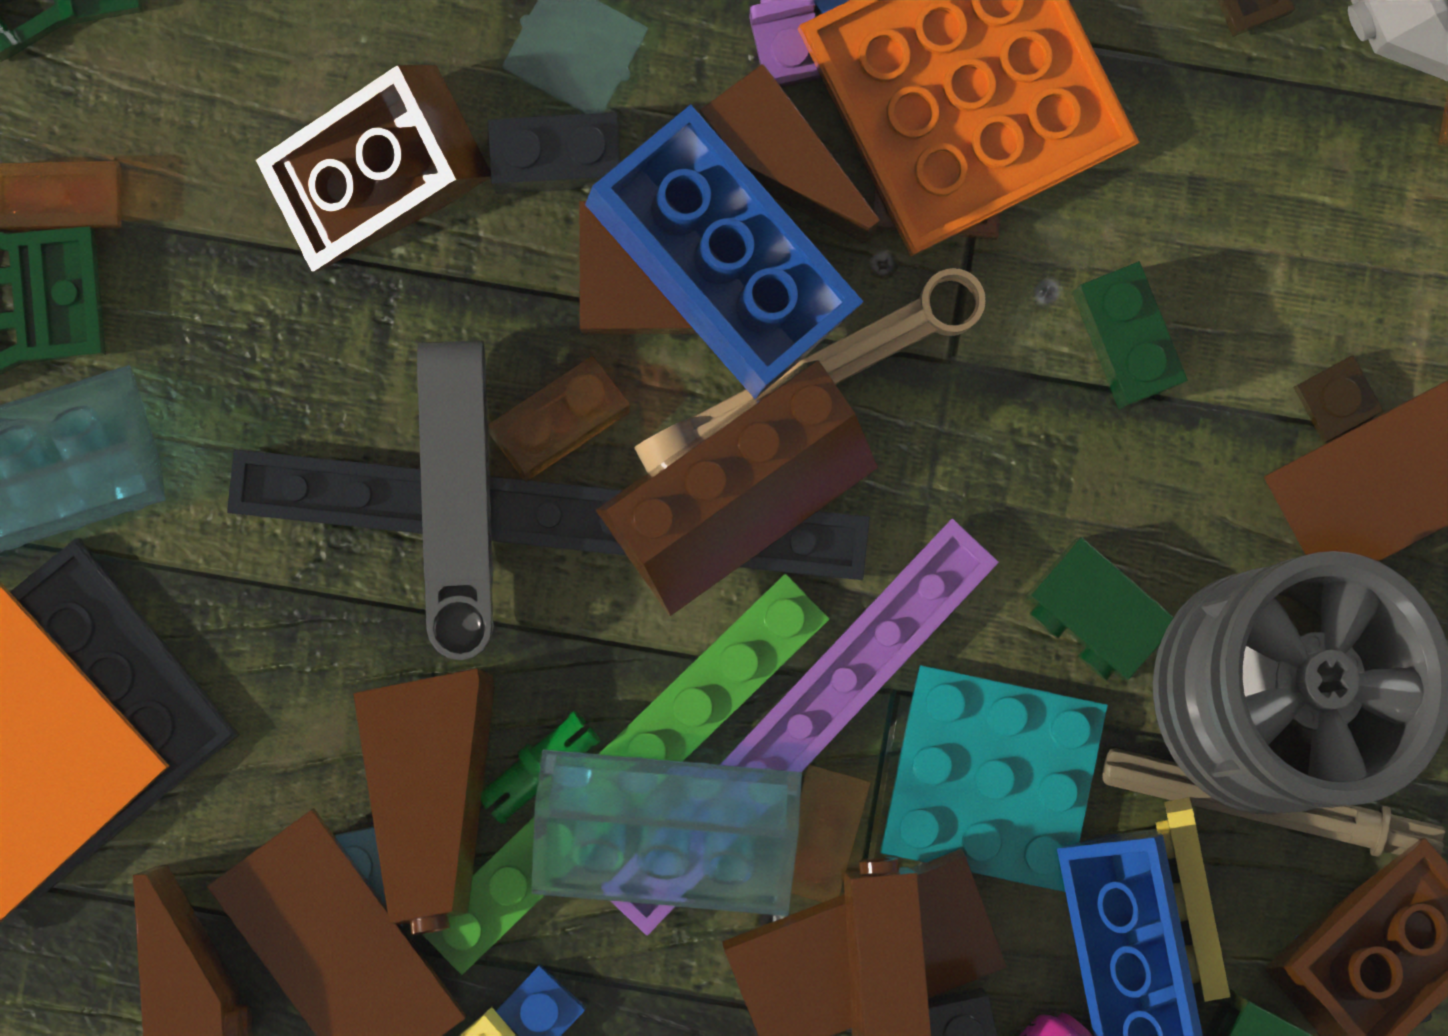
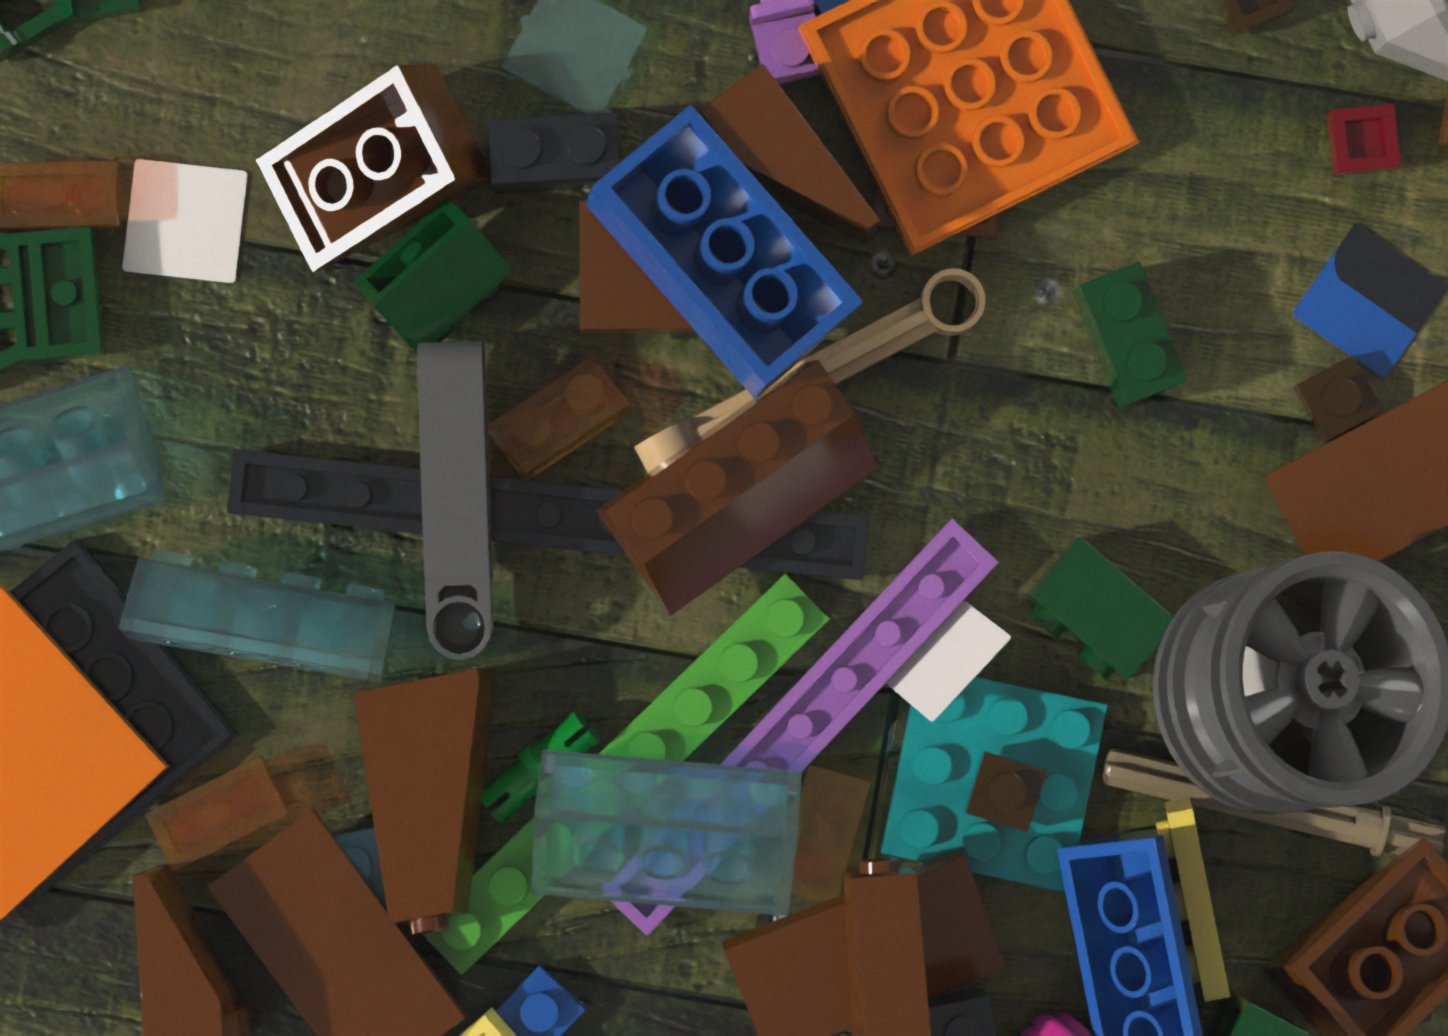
none -> clear light blue slope [119,550,395,683]
none -> white sticker [122,159,248,283]
none -> clear orange plate [145,755,291,872]
none -> dark green brick [352,197,514,354]
none -> white sticker [886,600,1011,721]
none -> dark brown plate [964,751,1047,833]
none -> sticker [1293,224,1447,378]
none -> dark red plate [1326,103,1401,176]

